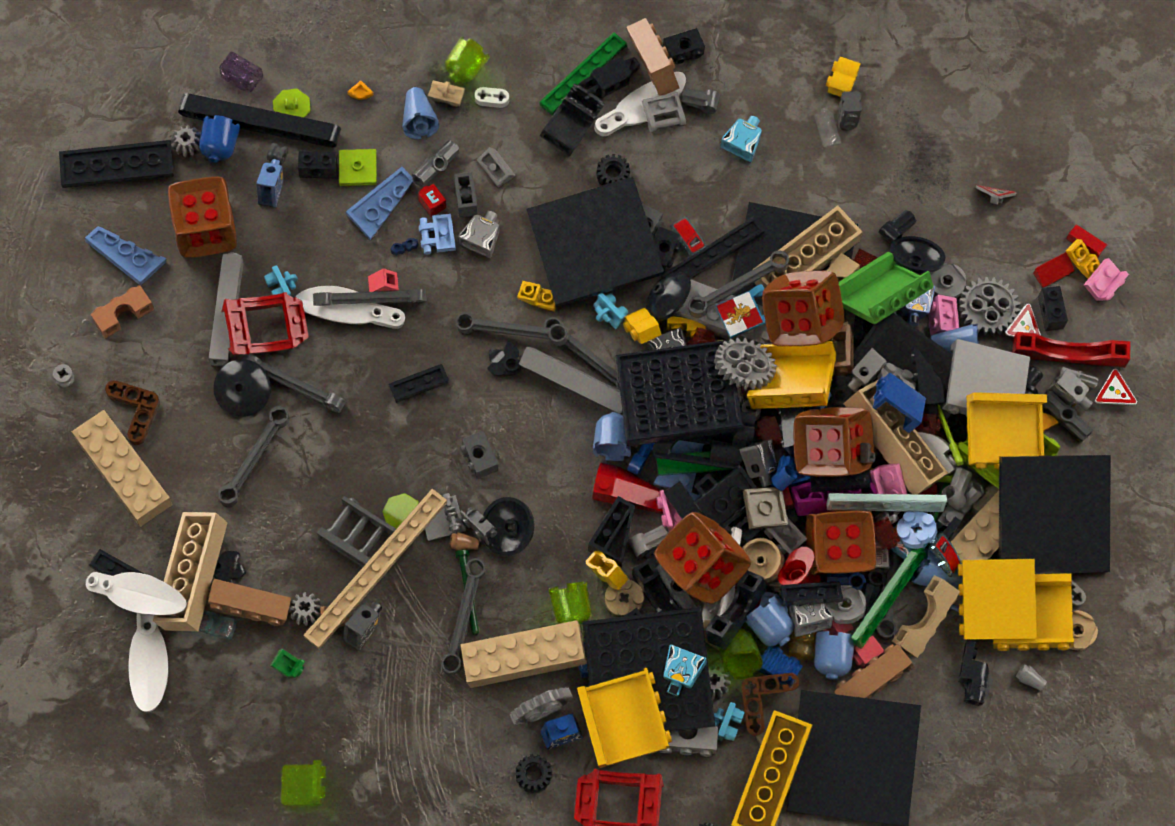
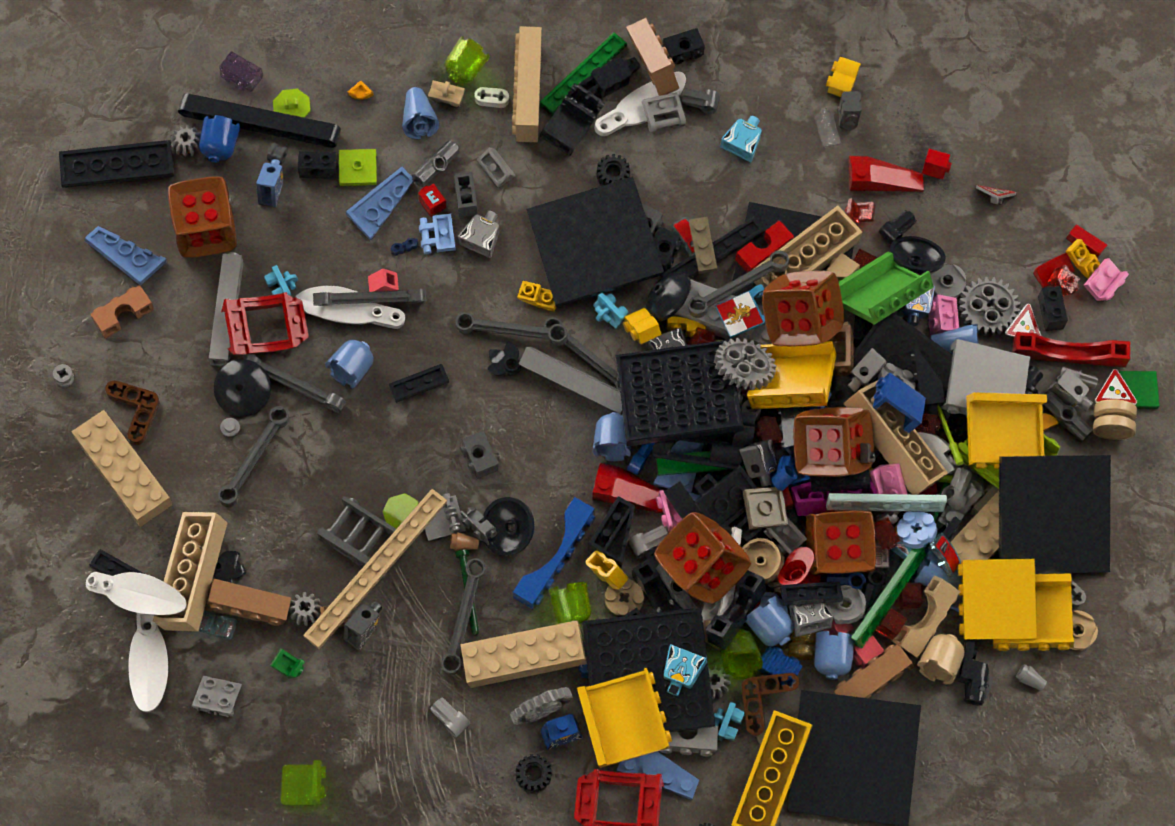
none -> light grey hinge [192,676,242,718]
none -> light grey plate [220,418,240,437]
none -> medium blue cylinder [325,340,374,389]
none -> light grey piece [430,697,471,738]
none -> tan brick [512,26,542,142]
none -> blue arch [513,497,596,610]
none -> medium blue wing [616,752,699,800]
none -> dark tan plate [689,217,717,274]
none -> red arch [735,220,794,273]
none -> clear red bracket [845,198,876,223]
none -> red wedge [849,156,924,192]
none -> clear red brick [876,608,907,640]
none -> clear red brick [899,583,923,609]
none -> tan cylinder [917,634,965,685]
none -> red brick [922,149,952,179]
none -> clear red brick [1047,265,1079,296]
none -> tan wheel [1093,399,1137,440]
none -> green tile [1118,371,1160,409]

